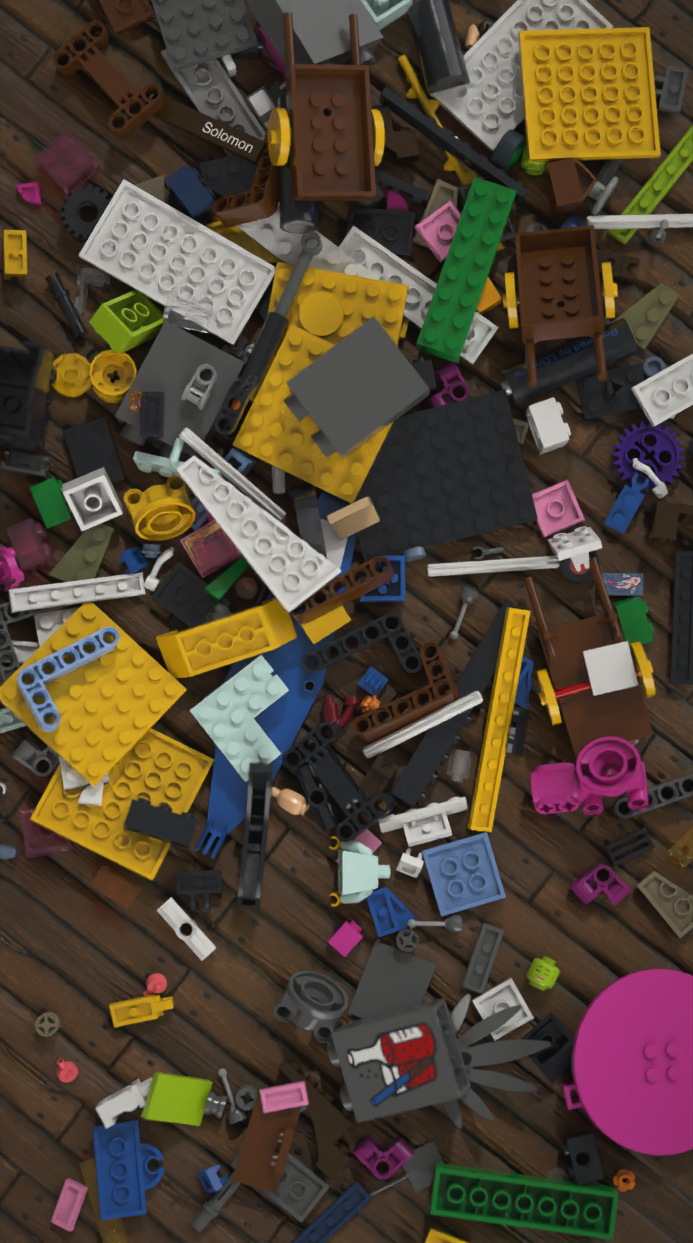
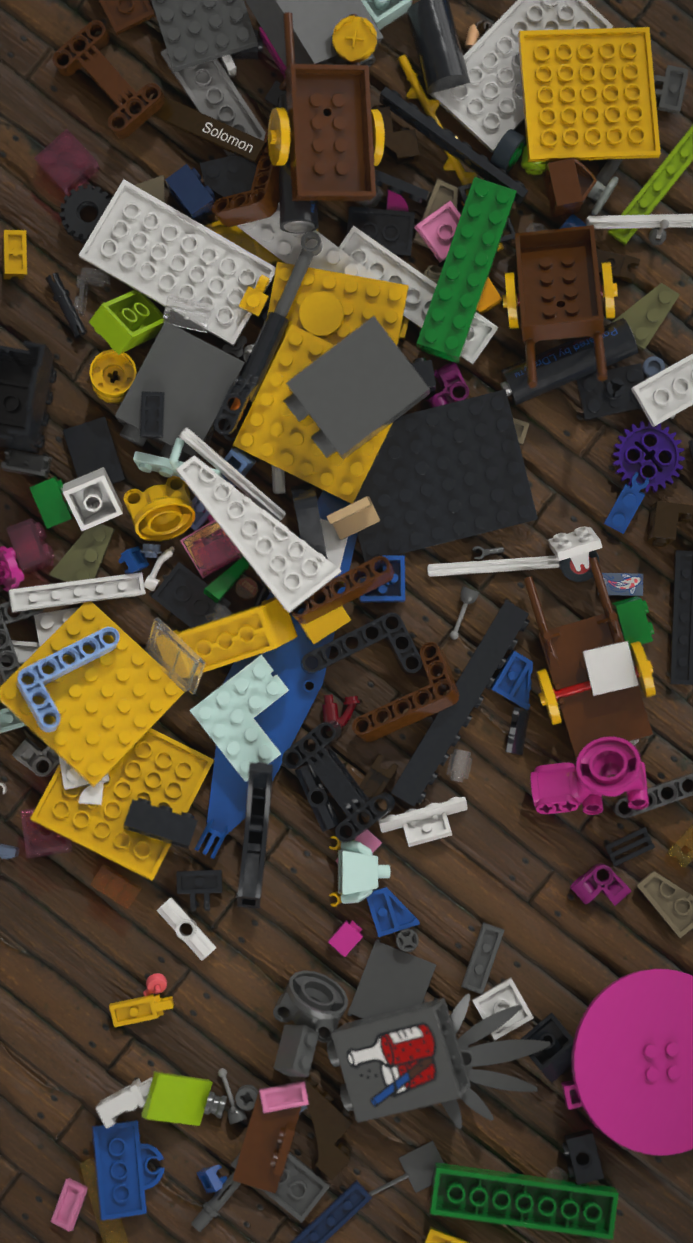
dark pink tile [16,182,42,205] -> none
dark tan wheel [35,1012,60,1037] -> none
yellow tile [51,353,92,397] -> none
coral piece [56,1058,78,1083] -> none
clear orange tile [129,390,141,413] -> none
light grey piece [181,364,218,410] -> none
slope [245,86,277,132] -> none
light nougat plant [272,787,310,816] -> none
magenta piece [352,1135,415,1179] -> none
blue tile [358,667,389,696] -> none
orange plate [360,695,380,713] -> none
white axle [363,691,483,758] -> none
white tile [396,848,424,878] -> none
sand blue tile [403,547,426,562] -> none
hinge [407,915,462,933] -> none
medium blue plate [422,832,506,916] -> none
yellow plate [468,607,531,832] -> none
white brick [525,397,571,455] -> none
lime head [526,956,560,991] -> none
bright pink tile [532,480,585,538] -> none
orange plate [613,1169,635,1192] -> none
white piece [633,458,668,499] -> none
none -> clear piece [145,617,206,695]
none -> yellow plate [239,274,270,317]
none -> dark grey brick [273,1025,319,1077]
none -> yellow tile [332,16,377,63]
none -> dark tan plate [424,265,442,284]

